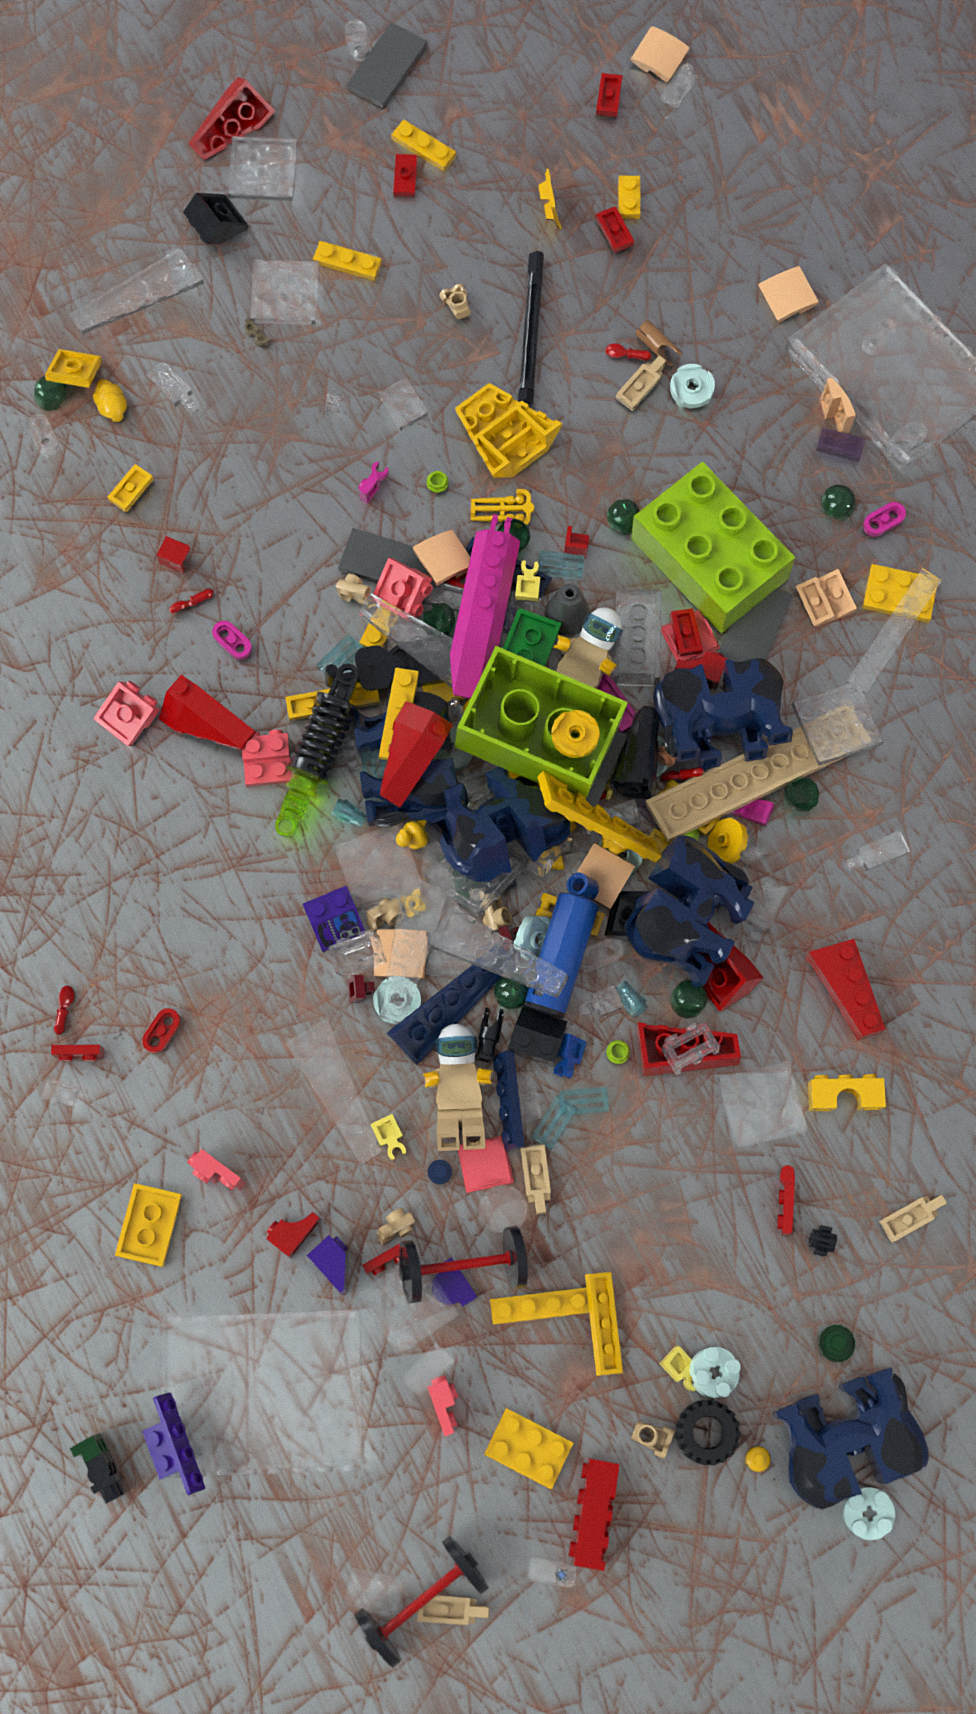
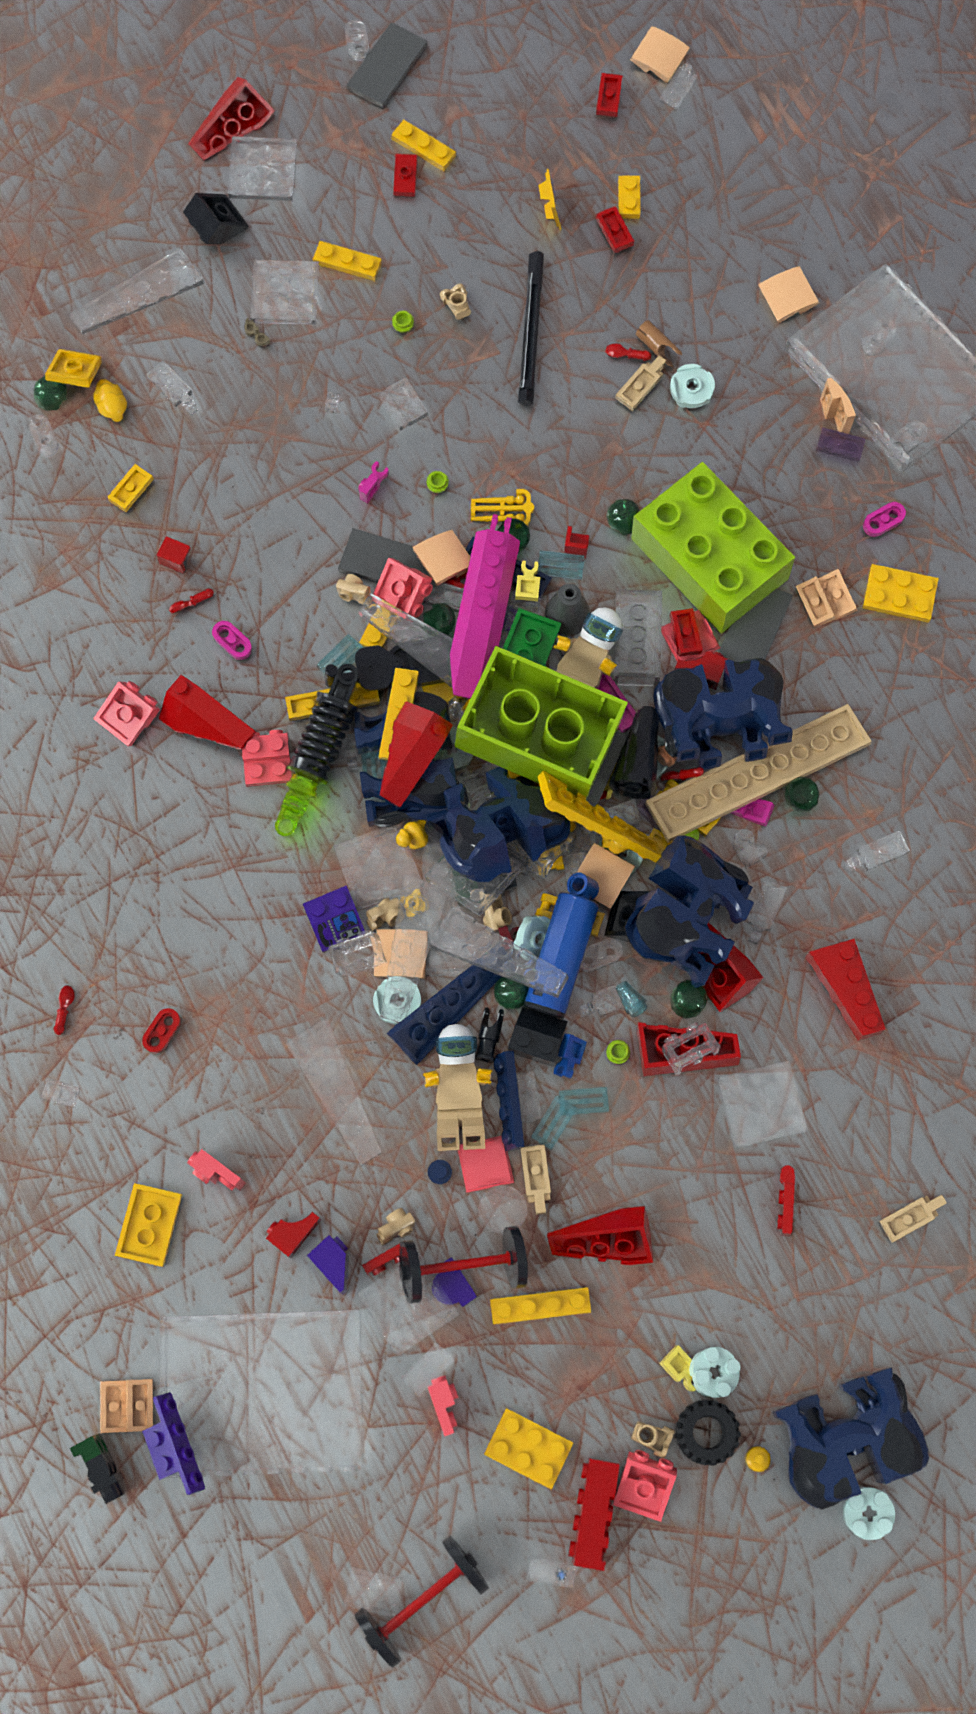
red plate [51,1044,104,1062] -> none
clear light blue cone [331,798,367,827] -> none
dark red tile [347,975,375,1003] -> none
light yellow plate [370,1114,406,1161] -> none
tan hinge [417,1594,490,1625] -> none
yellow wedge [455,383,562,478] -> none
yellow plate [551,710,600,758] -> none
yellow plate [585,1272,623,1376] -> none
yellow plate [707,818,748,864] -> none
clear plate [792,681,884,766] -> none
yellow arch [808,1074,886,1111] -> none
black gear [808,1225,837,1257] -> none
dark green plate [818,1325,855,1362] -> none
clear green hair [821,484,856,519] -> none
clear plate [846,568,942,694] -> none
none -> light nougat slope [100,1379,153,1433]
none -> lime plate [392,311,414,333]
none -> red wedge [547,1206,653,1265]
none -> coral plate [613,1450,677,1522]

